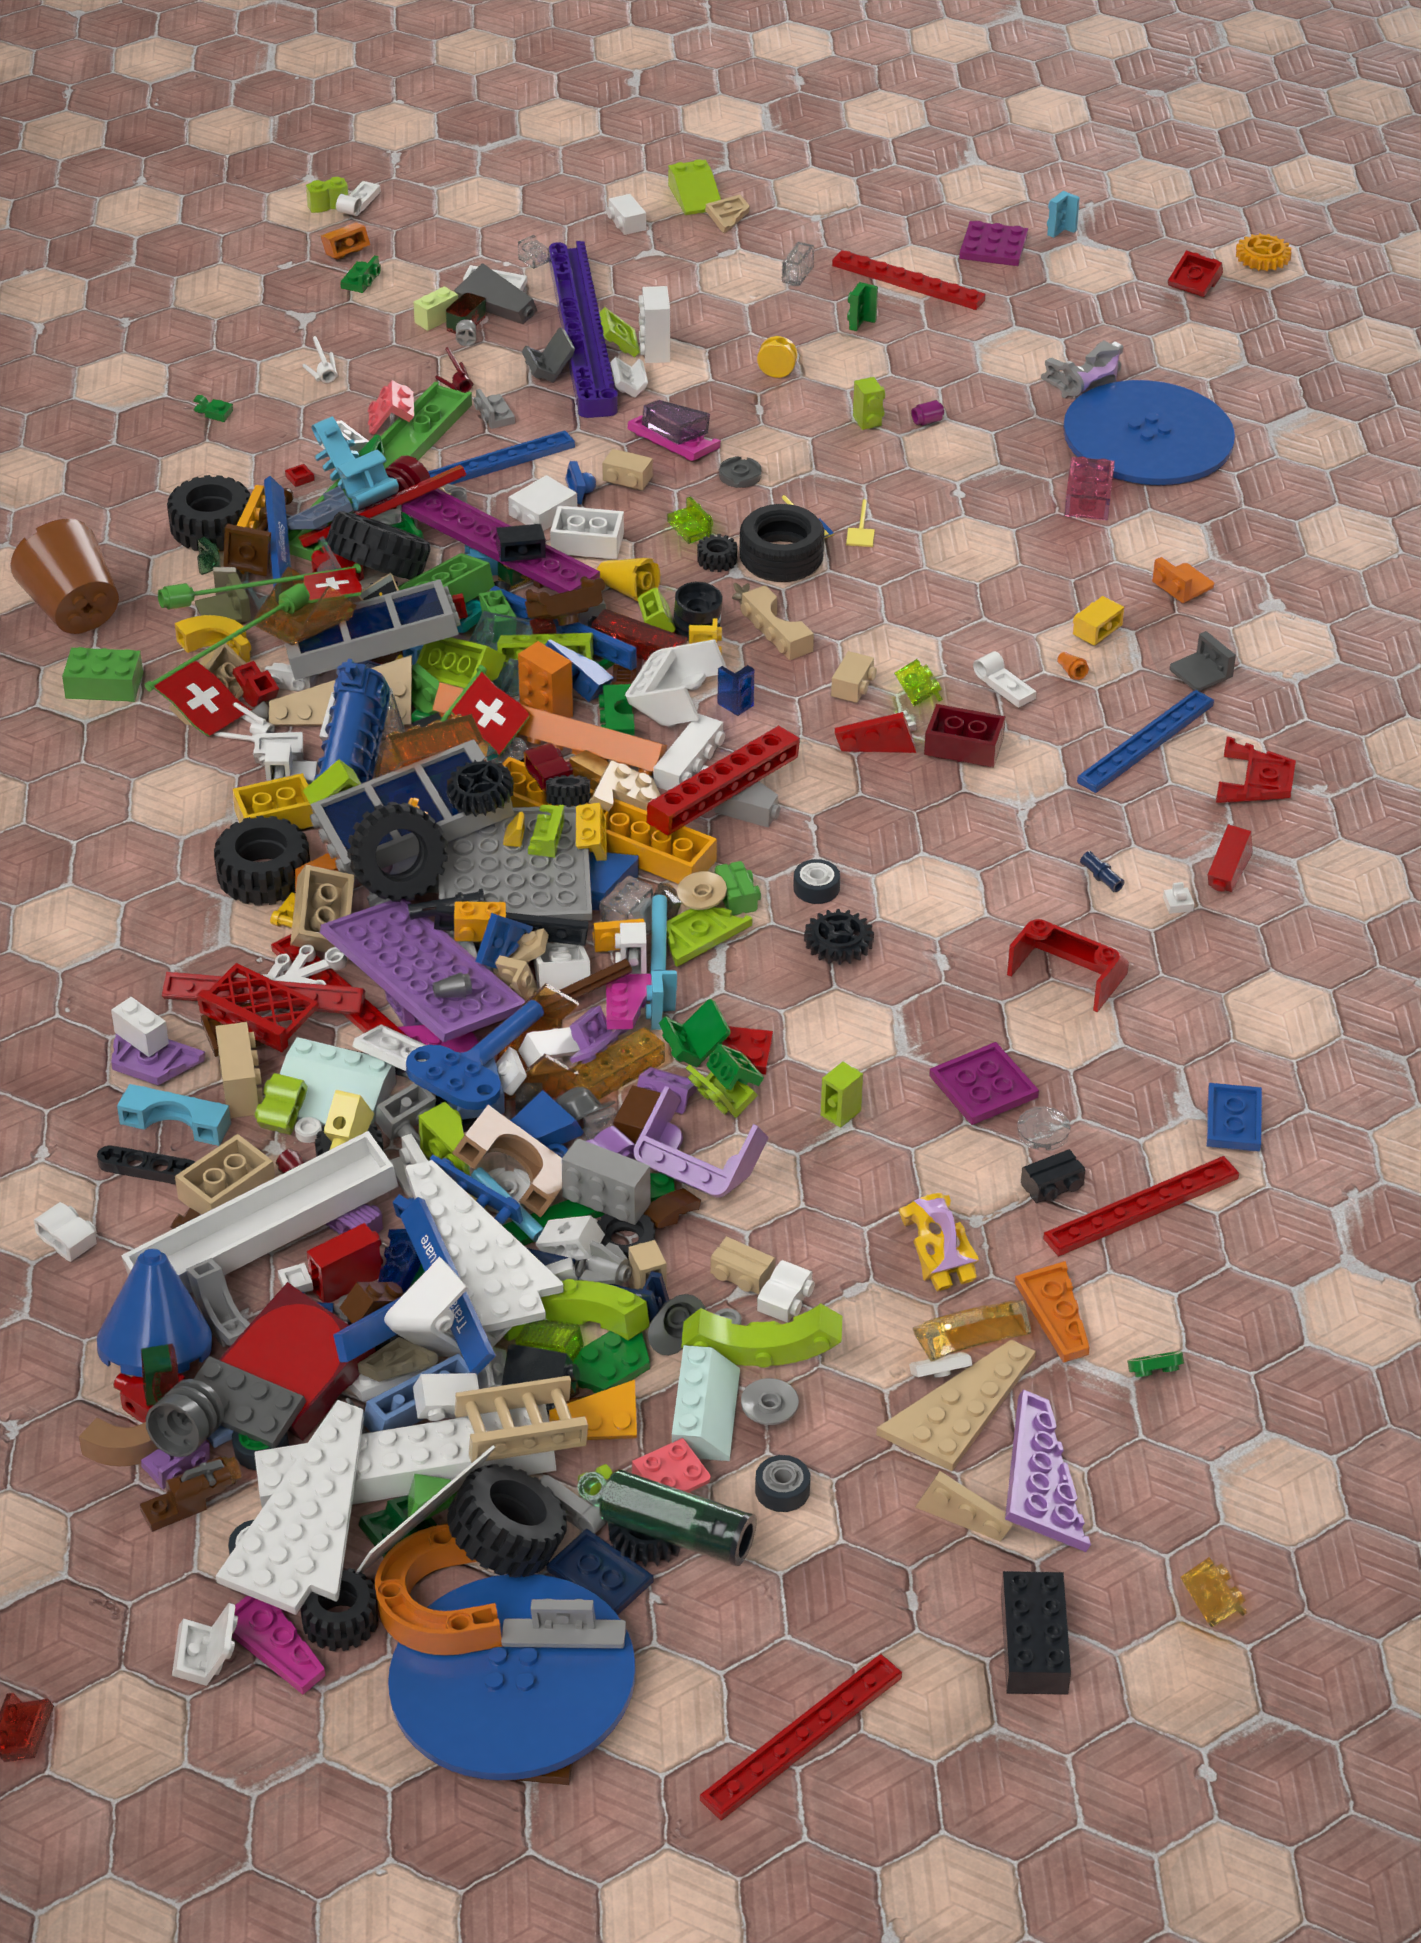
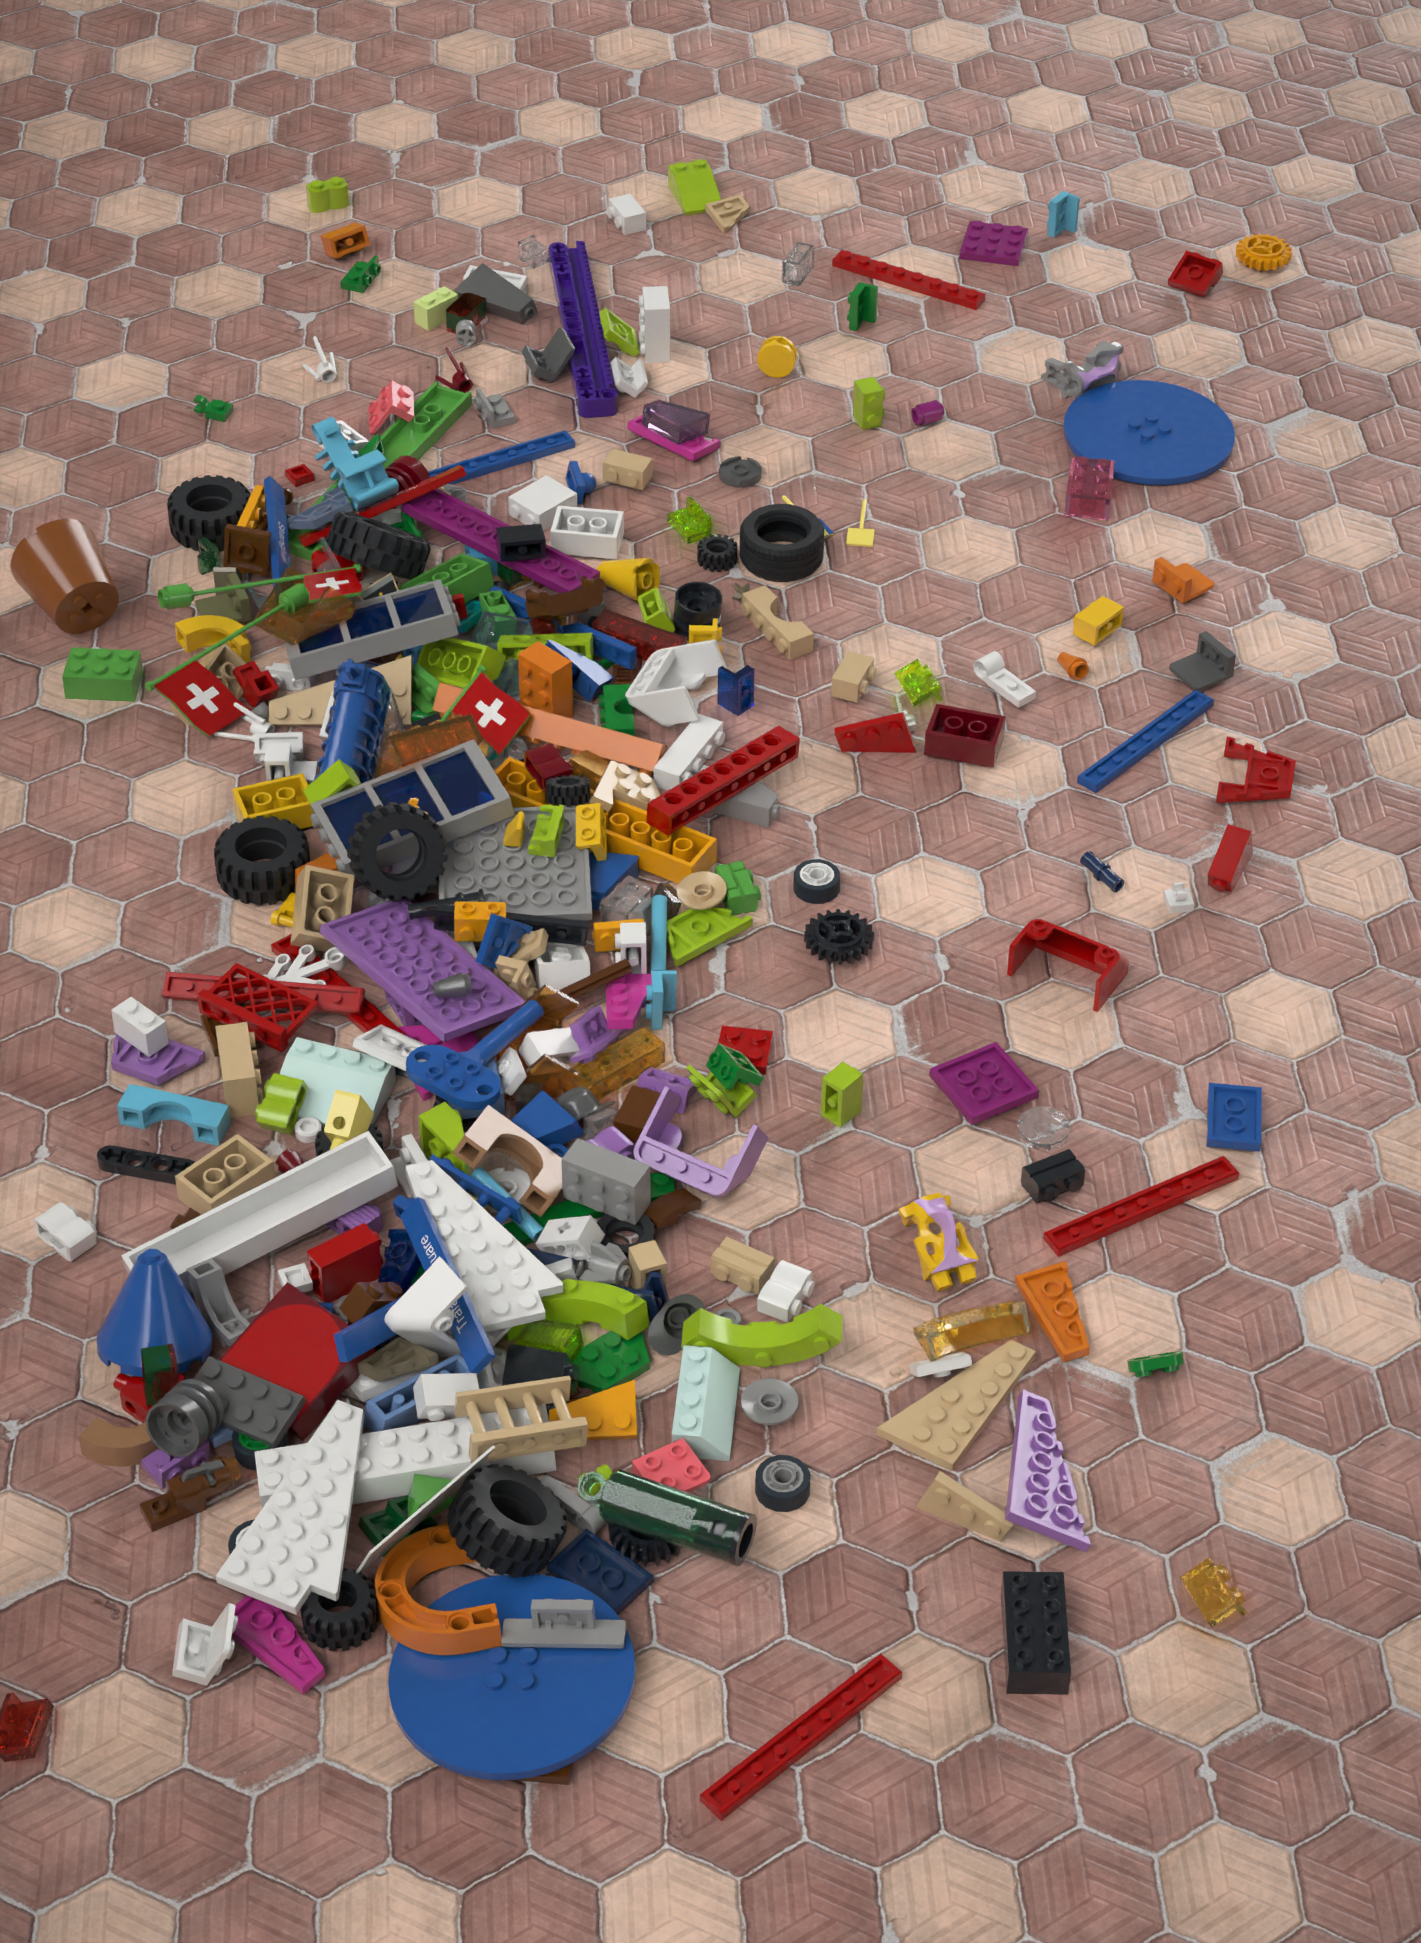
white plate [336,181,381,216] -> none
light grey brick [375,1083,436,1149] -> none
black gear [446,758,514,817] -> none
green bracket [659,999,730,1068] -> none

